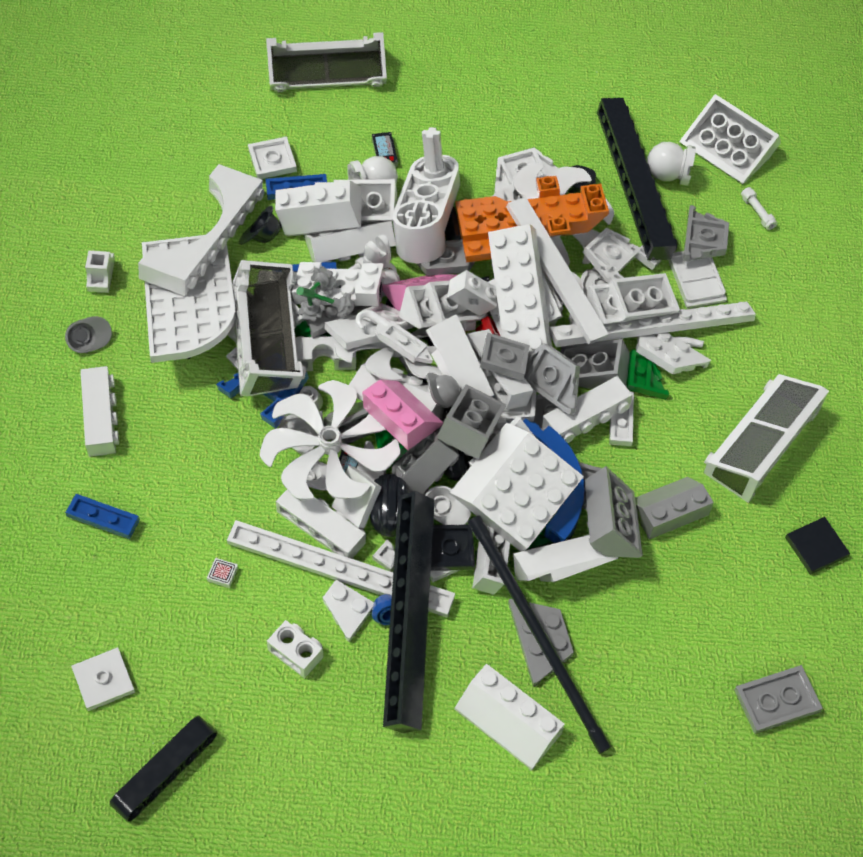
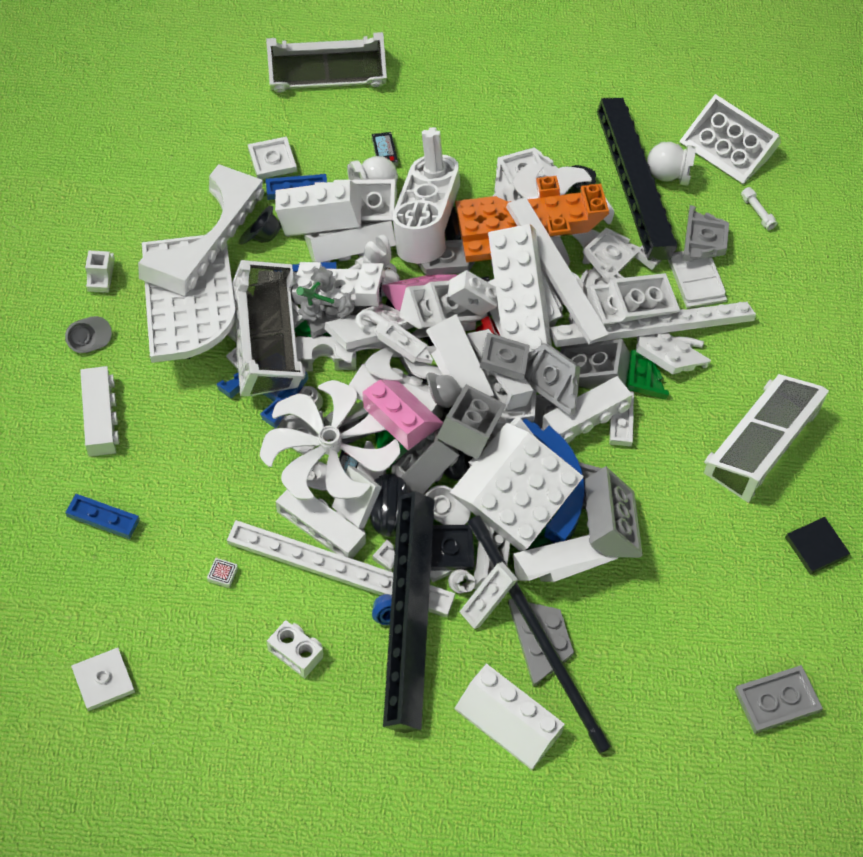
black beam [109,715,218,822] -> none
white wing [323,580,374,642] -> none
light grey slope [635,477,714,540] -> none
none -> white bush [448,569,475,593]
none -> white plate [459,562,518,629]

